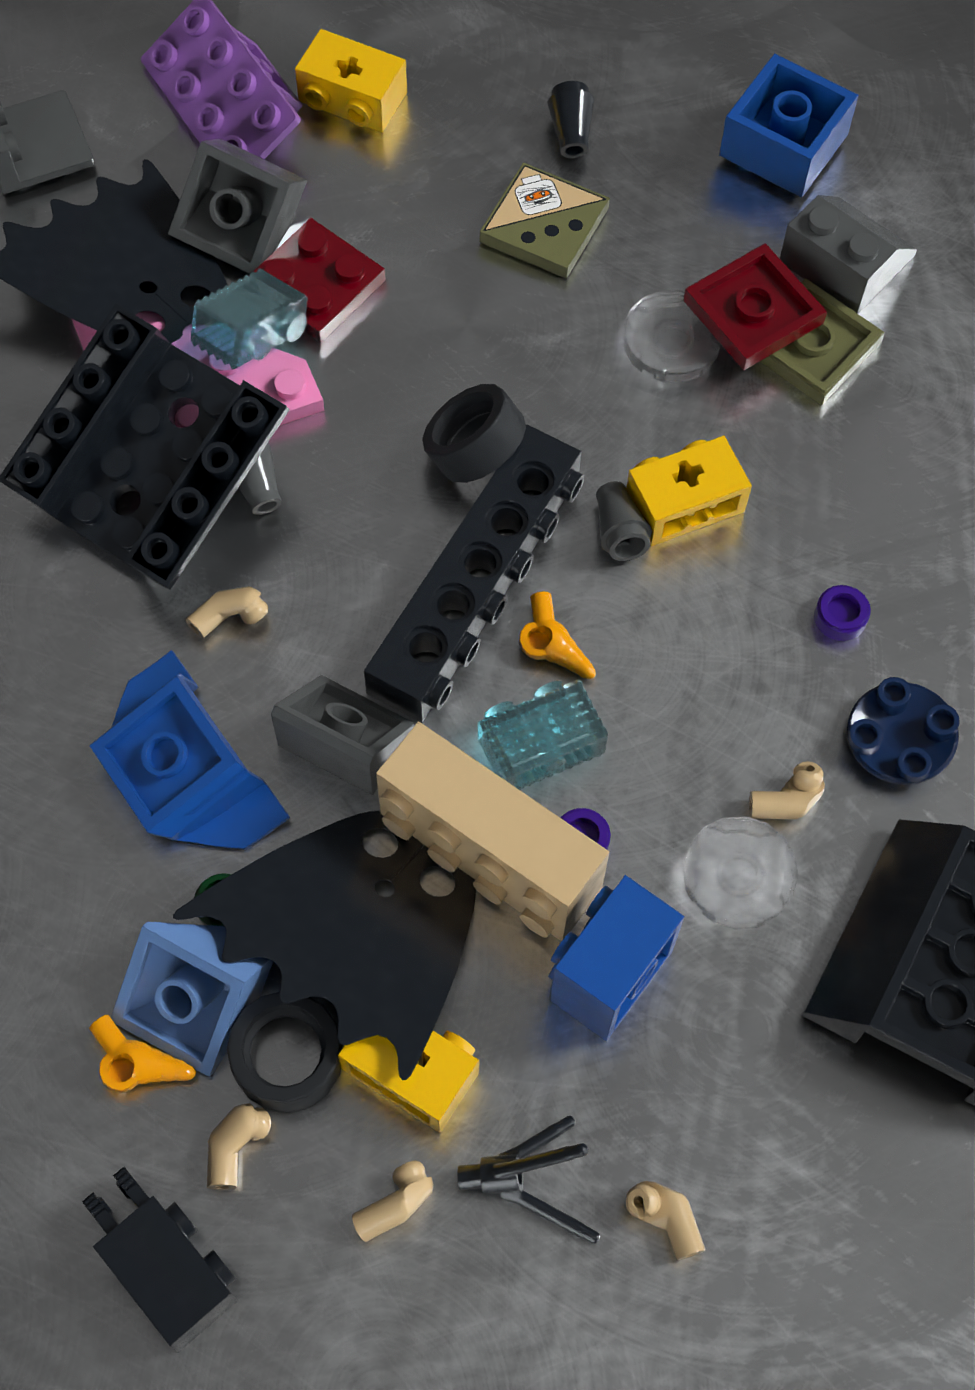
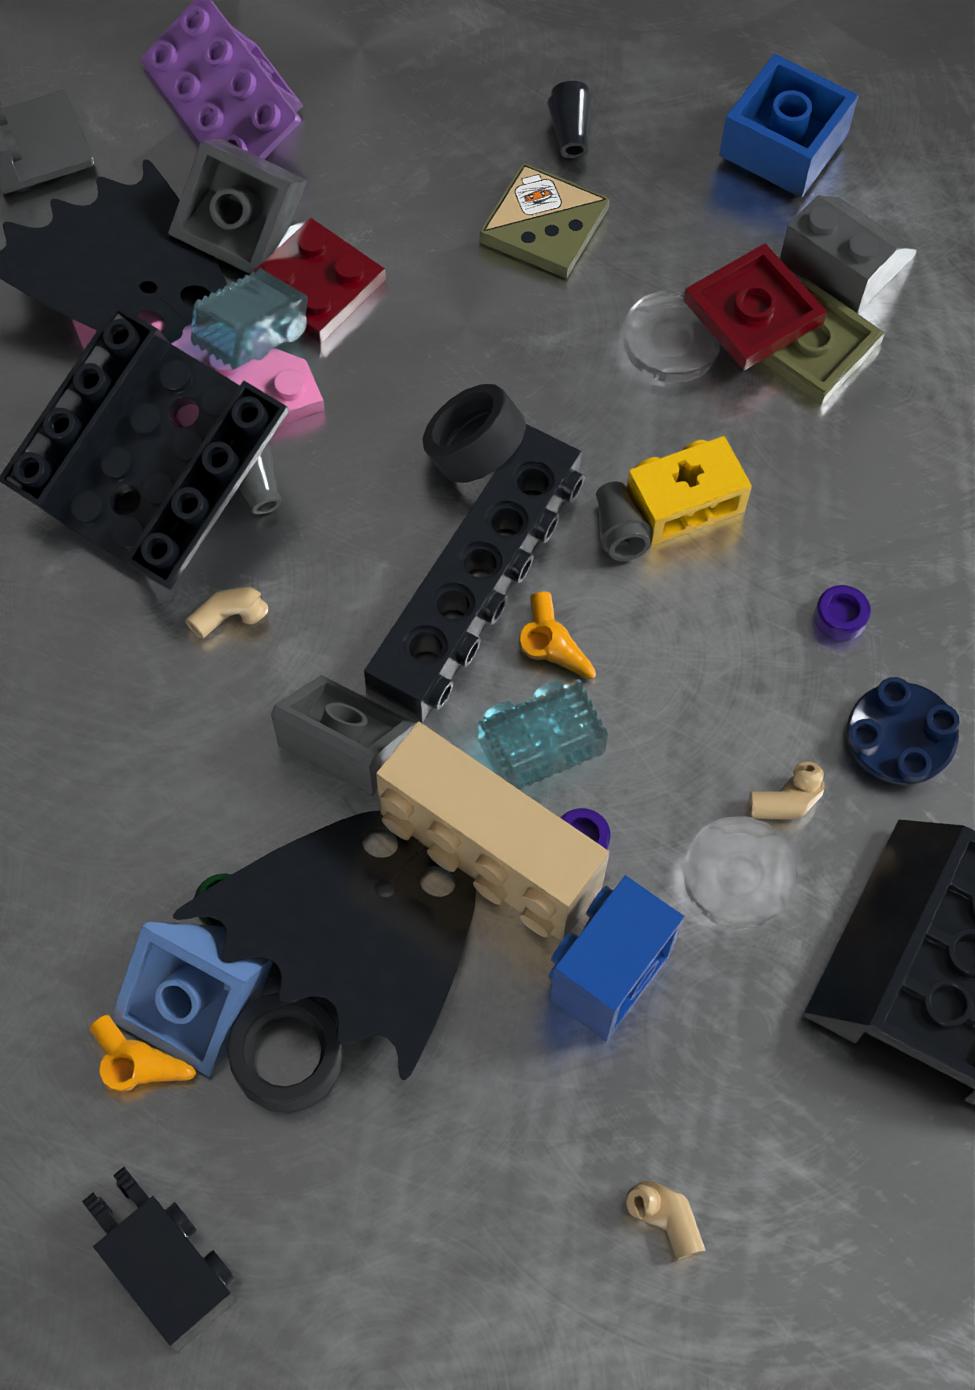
blue piece [89,650,290,850] -> none
tan arm [207,1103,271,1190] -> none
yellow brick [295,29,407,133] -> none
yellow brick [338,1031,479,1133] -> none
tan arm [352,1160,433,1242] -> none
black plant [457,1116,600,1244] -> none

